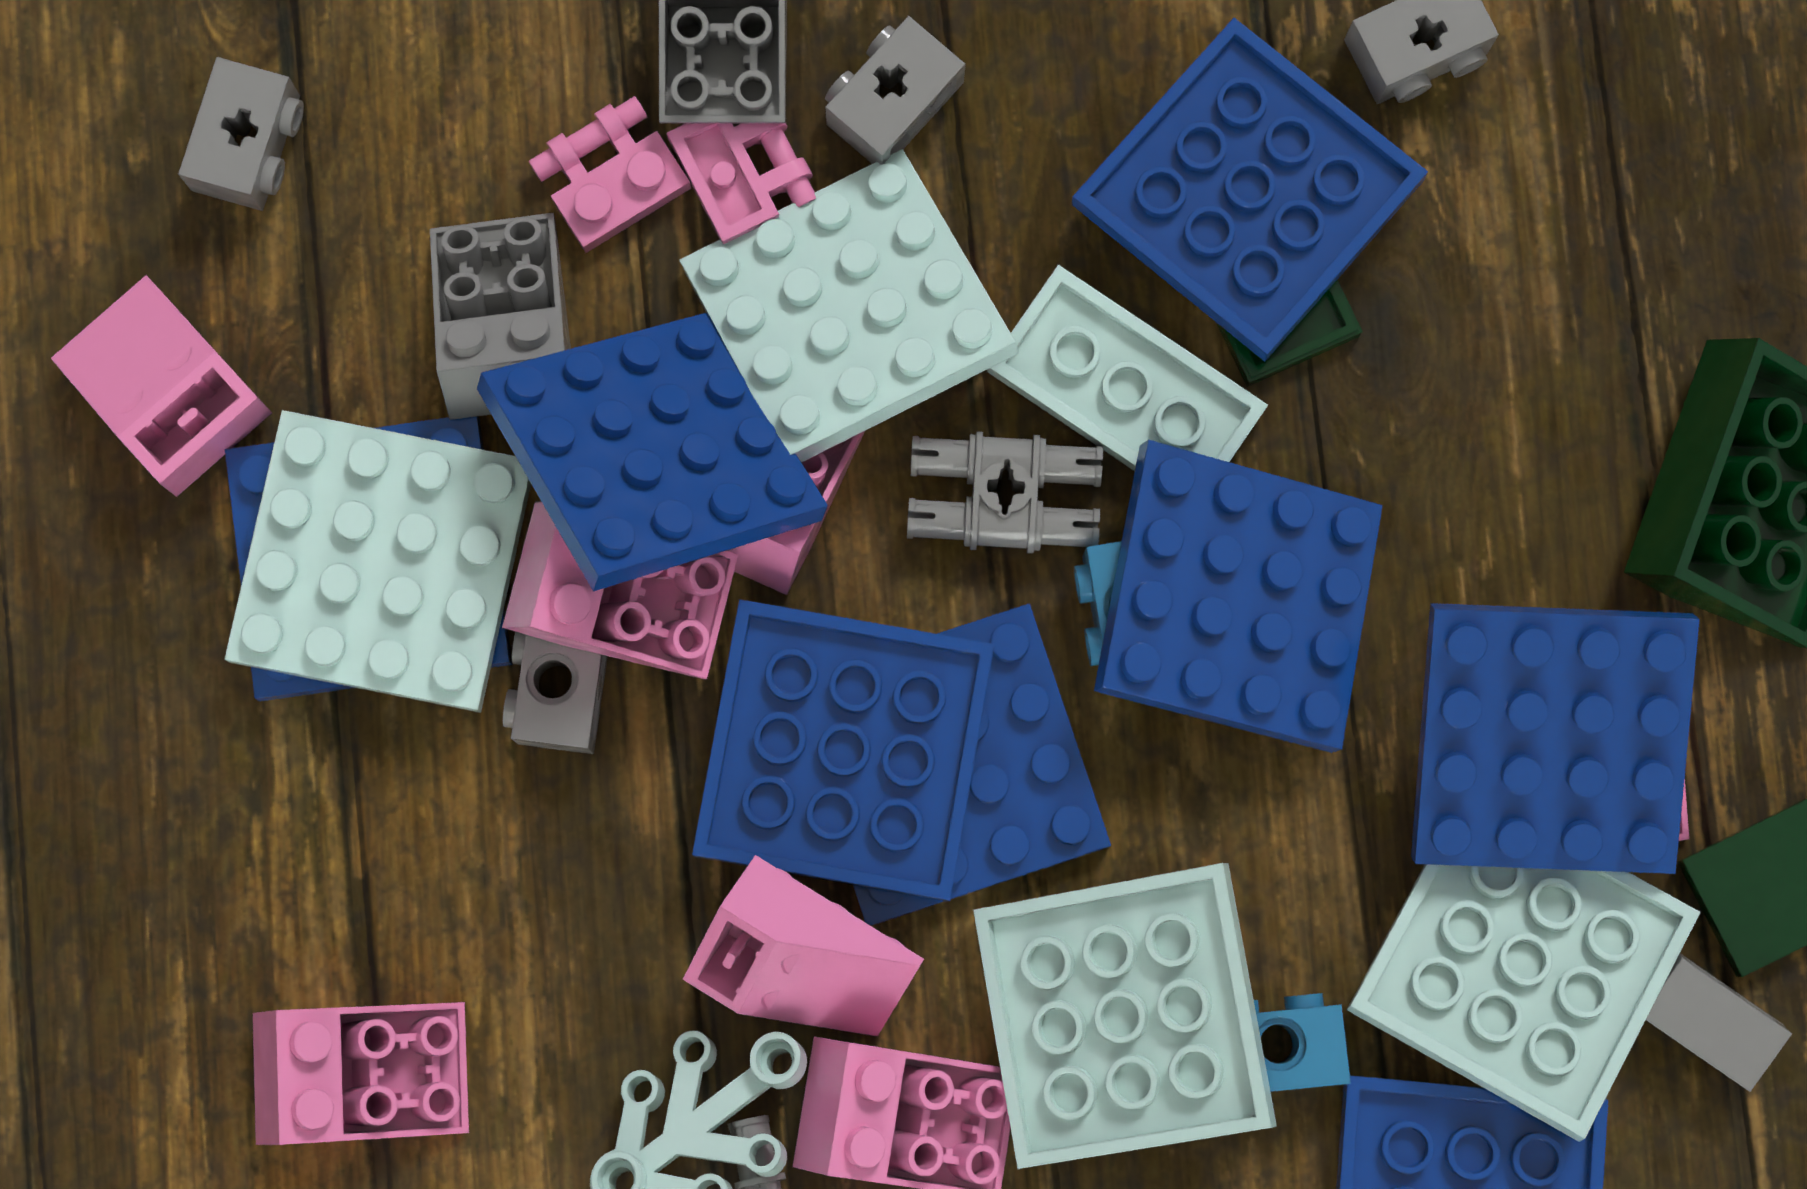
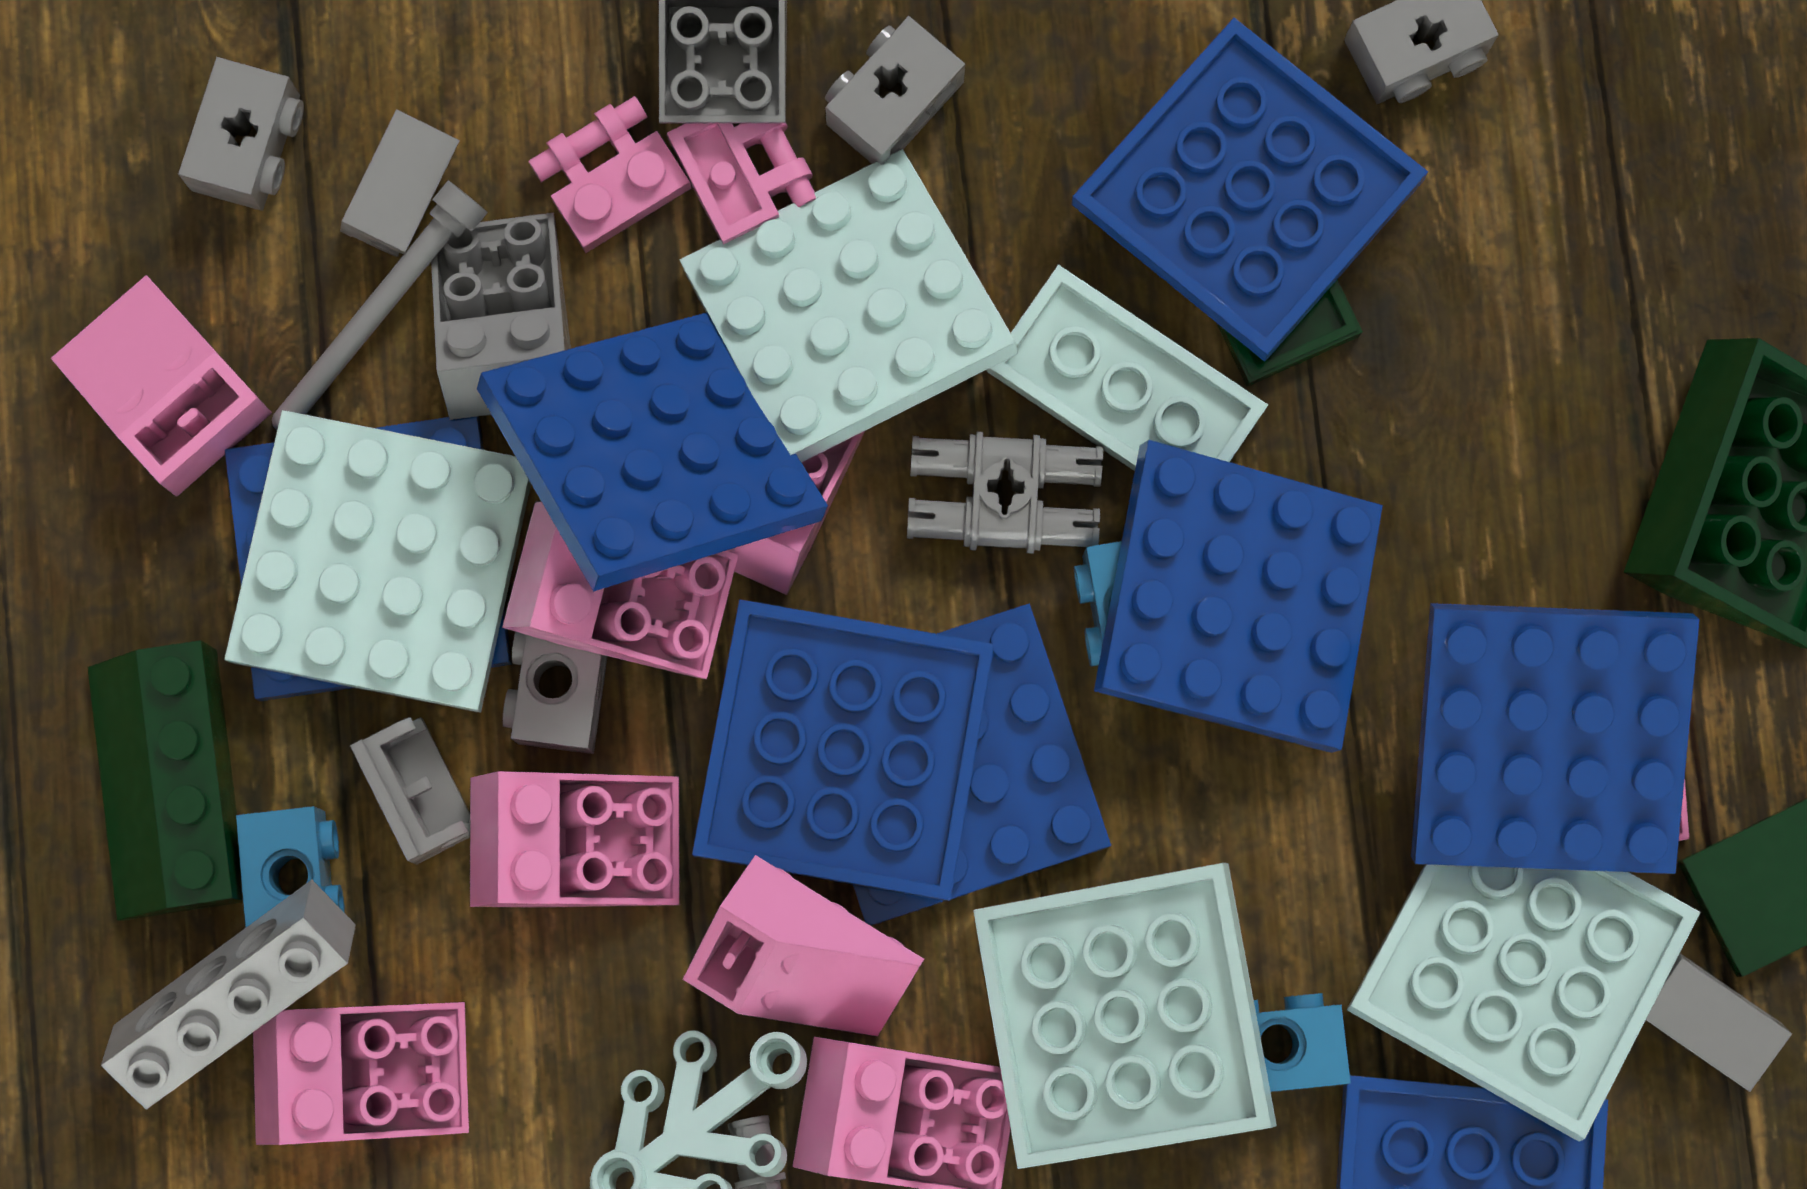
none -> dark green slope [87,640,243,921]
none -> light grey brick [101,880,356,1110]
none -> dark azure brick [236,806,345,927]
none -> light grey piece [272,180,488,430]
none -> light grey hinge [340,109,460,257]
none -> light grey hinge [350,718,470,865]
none -> bright pink slope [470,771,679,907]

